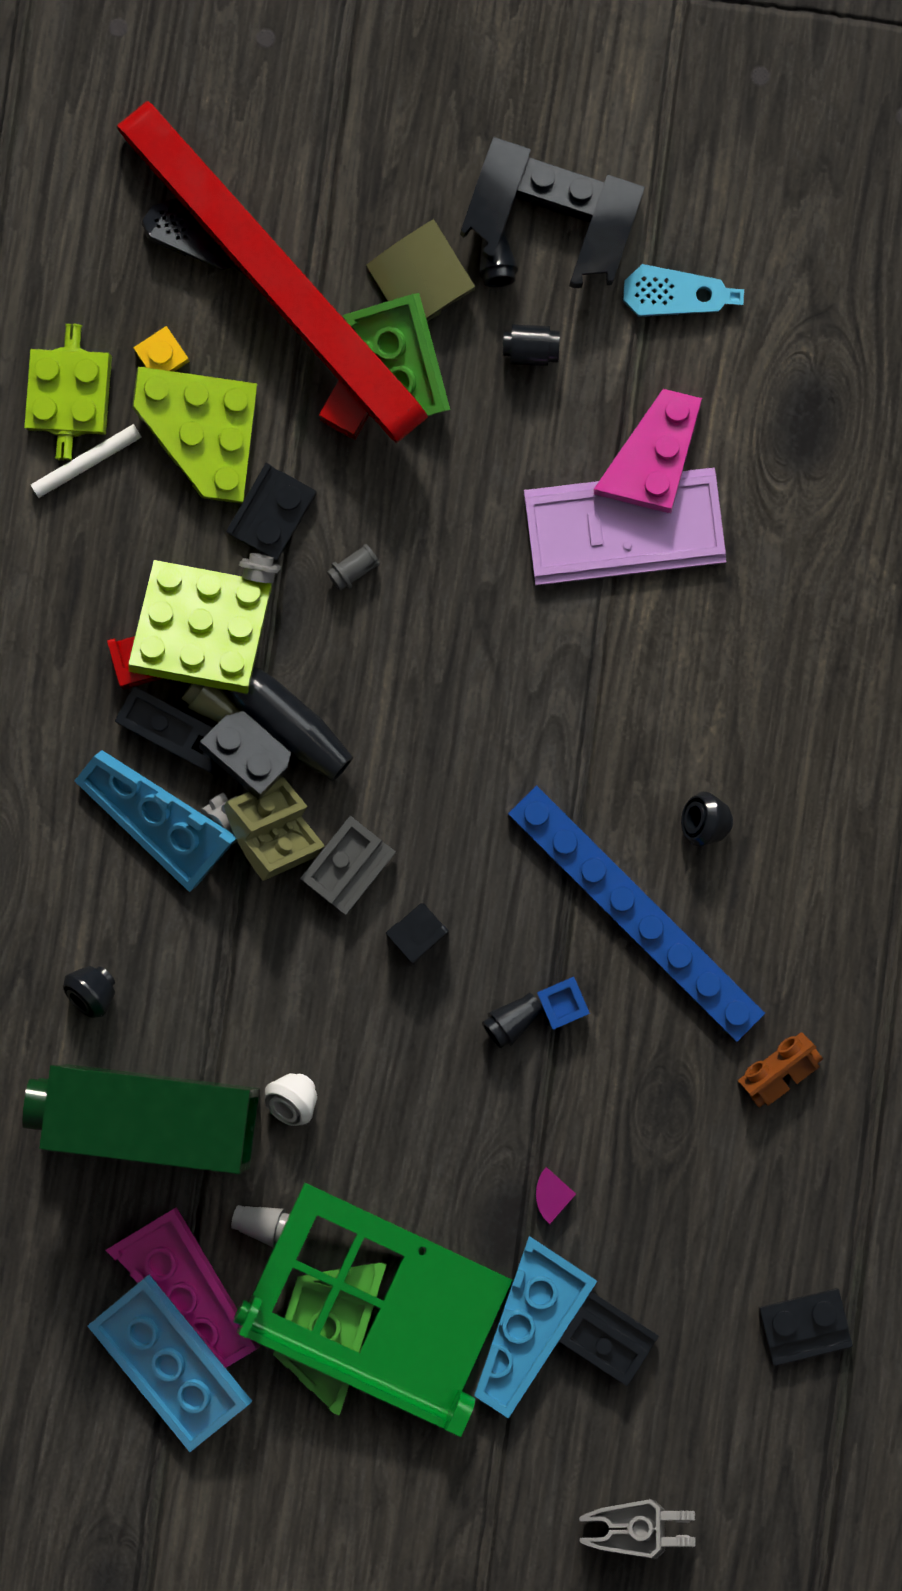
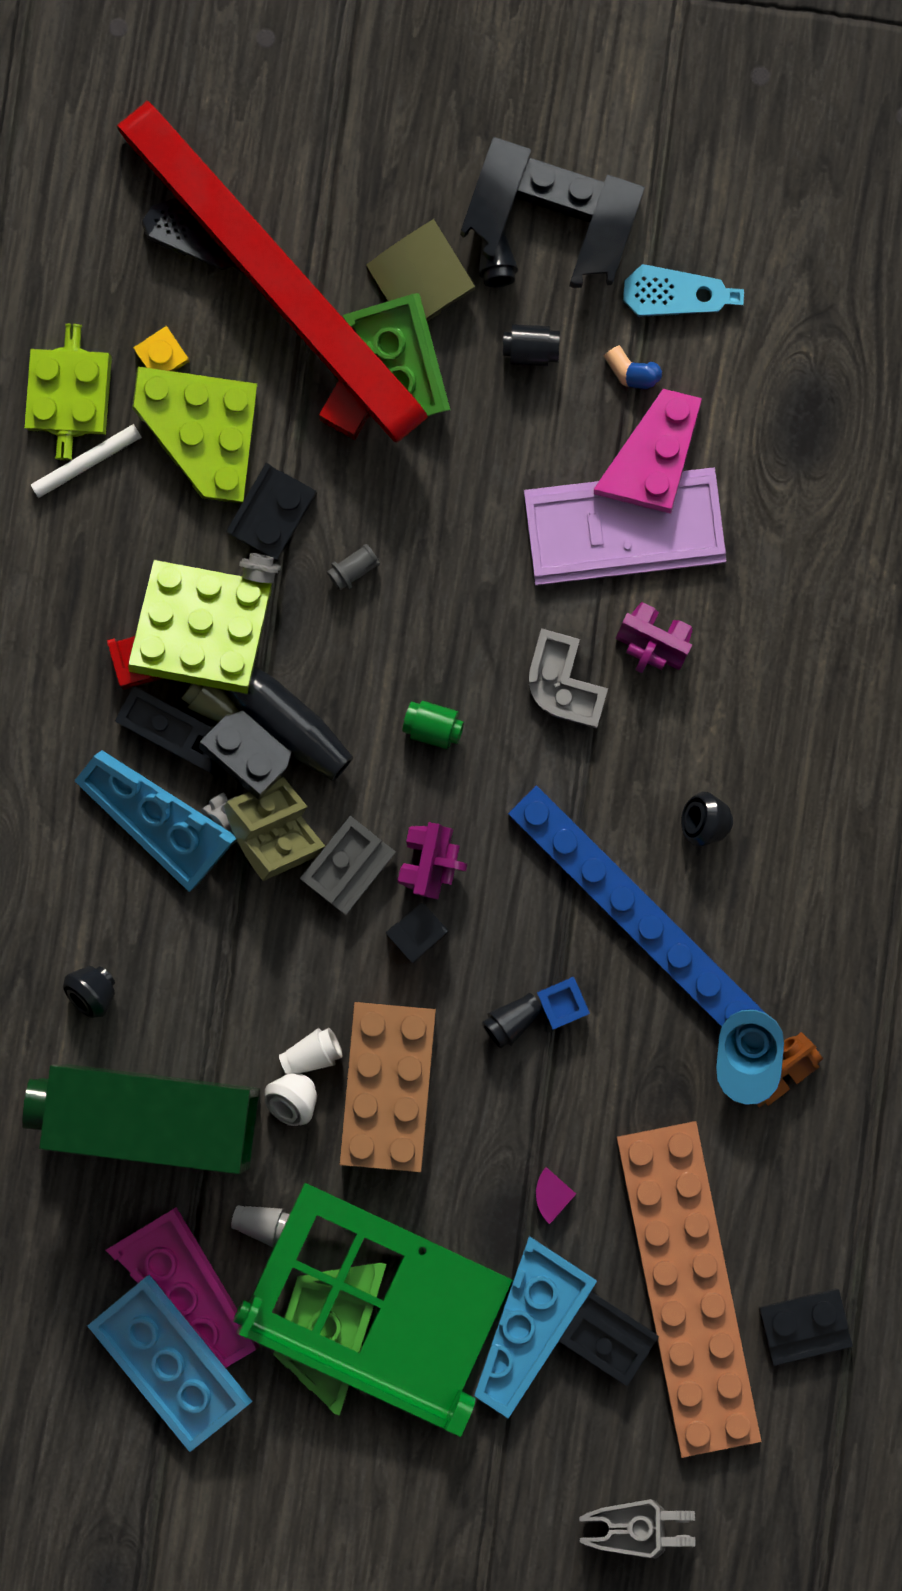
none -> white cone [279,1028,342,1074]
none -> medium nougat brick [340,1002,436,1172]
none -> magenta hips [398,822,468,900]
none -> green brick [402,700,464,750]
none -> light grey plate [529,628,608,729]
none -> arm [603,345,662,389]
none -> magenta hips [615,602,693,673]
none -> nougat plate [616,1121,762,1458]
none -> dark azure piece [716,1010,784,1105]

